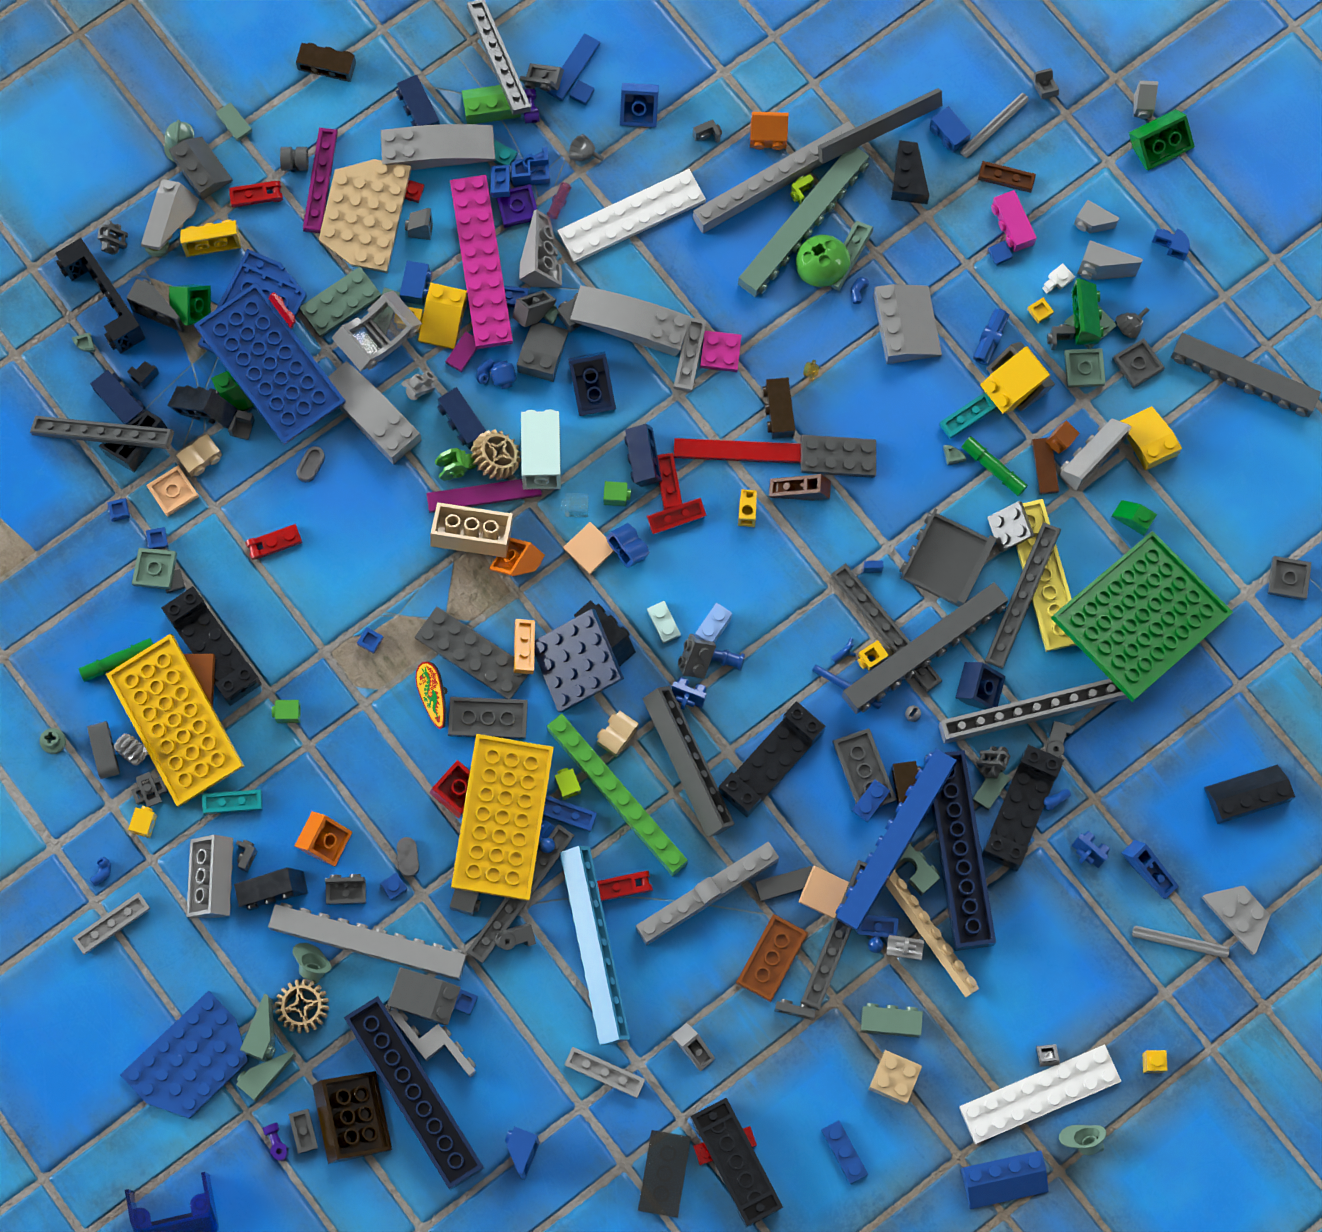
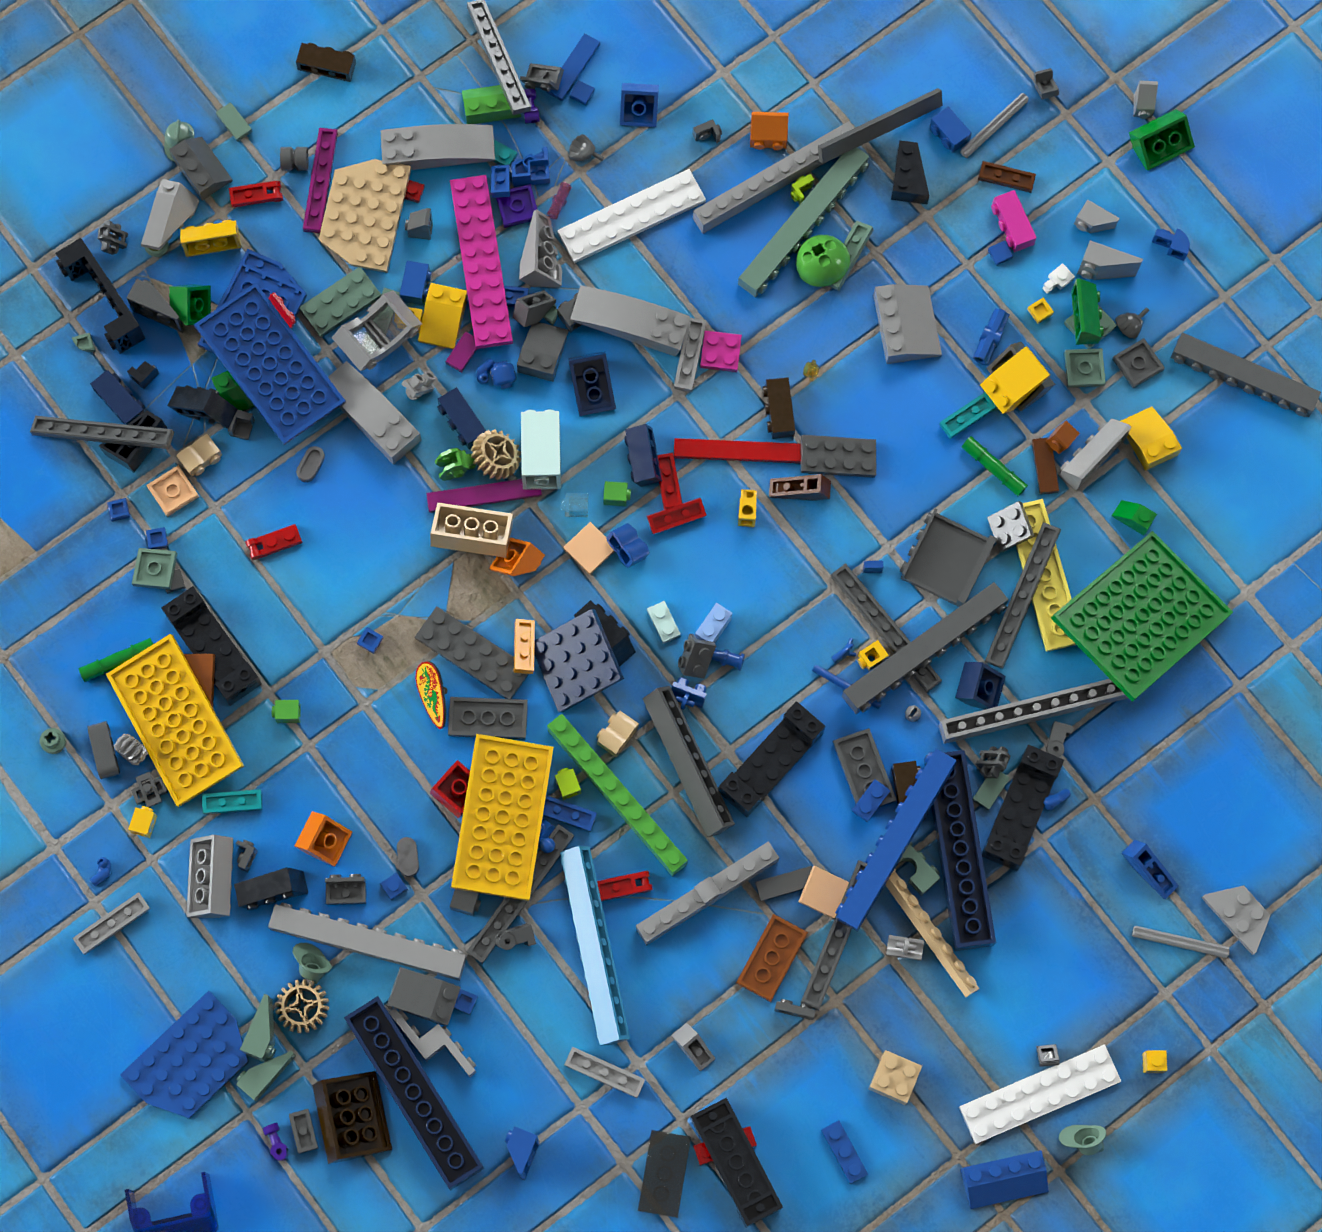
dark blue brick [396,75,440,126] -> none
blue arm [851,277,869,304] -> none
blue plate [857,914,899,953] -> none
sand green brick [860,1003,923,1038] -> none
sand green tile [943,445,966,465] -> none
dark grey bracket [1047,324,1075,350] -> none
blue hips [1071,831,1110,868] -> none
black slope [1204,764,1295,824] -> none
dark grey plate [1268,556,1311,600] -> none

